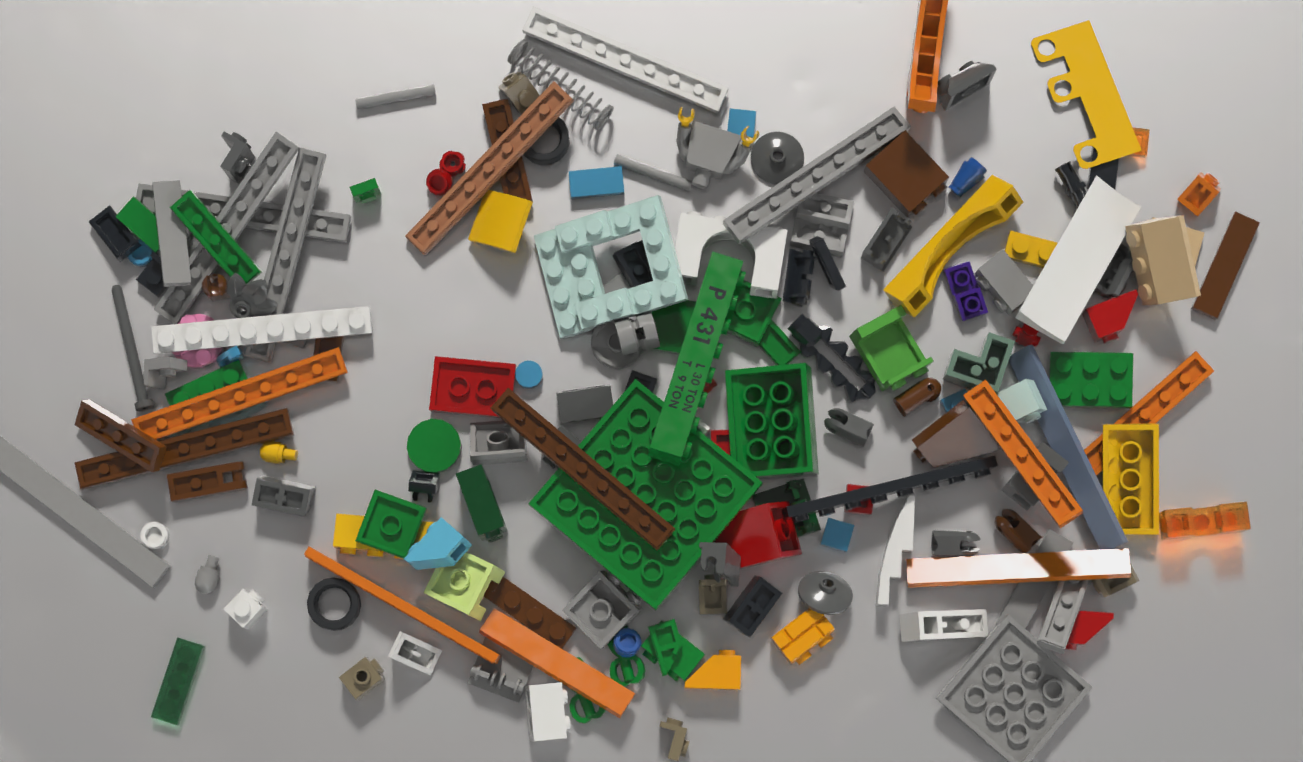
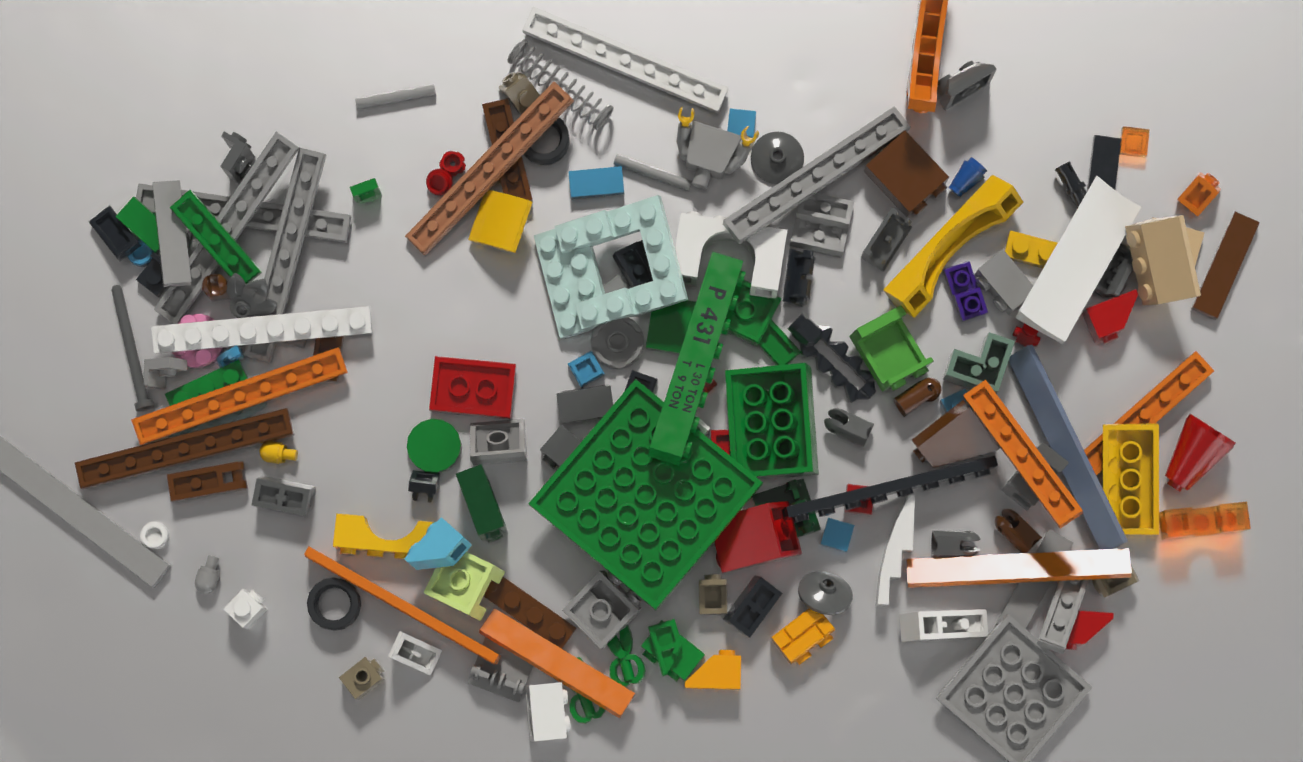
reddish brown plate [74,400,167,472] -> none
clear green plate [151,637,205,725] -> none
green tile [355,489,427,559] -> none
reddish brown tile [490,388,675,551] -> none
dark azure tile [515,361,543,389] -> none
blue tile [613,628,641,657] -> none
light grey wheel [614,313,660,356] -> none
dark tan bracket [659,717,690,761] -> none
dark grey hinge [699,542,741,587] -> none
black tile [809,236,846,291] -> none
light aqua brick [997,379,1047,424] -> none
yellow piece [1031,20,1142,169] -> none
green plate [1050,352,1133,409] -> none
none -> dark azure tile [568,351,605,388]
none -> red cone [1165,414,1236,492]

